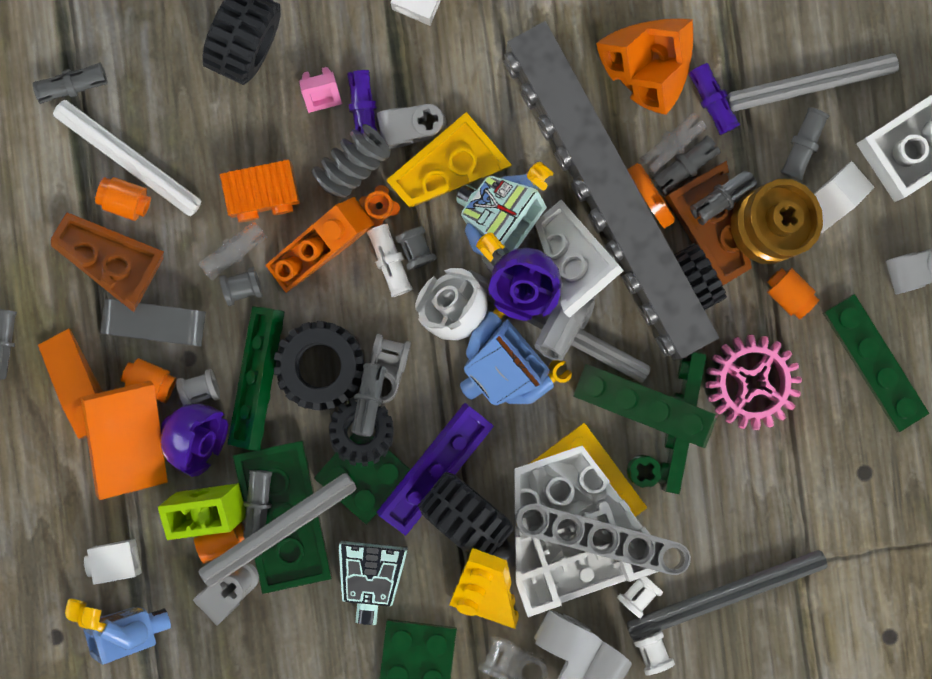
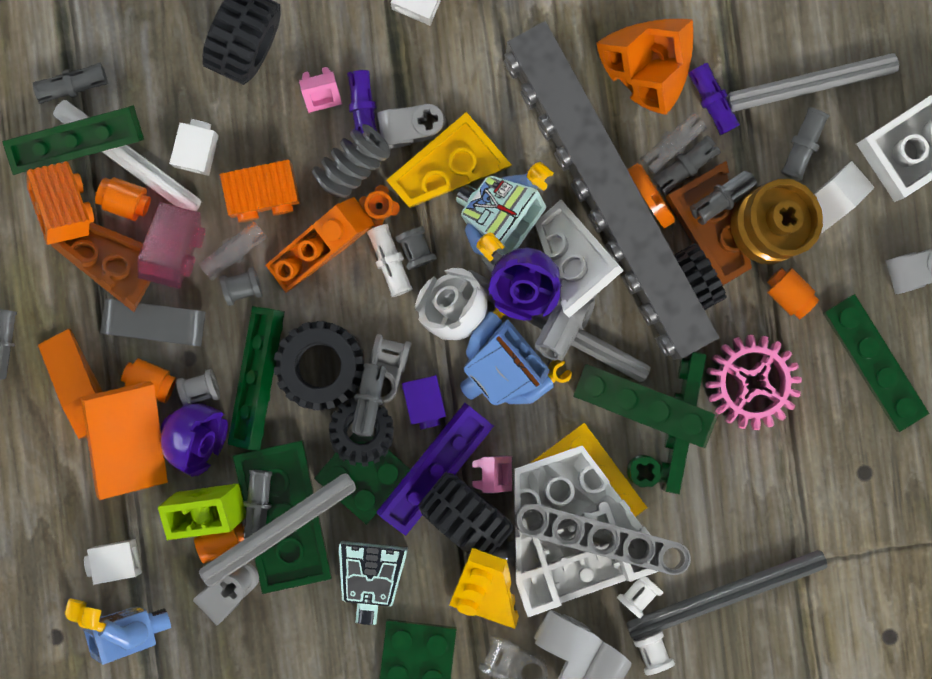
none -> dark green plate [2,105,144,175]
none -> orange brick [27,161,94,245]
none -> clear pink brick [138,202,205,289]
none -> white brick [169,119,219,176]
none -> dark purple brick [402,375,446,430]
none -> bright pink tile [472,456,512,493]

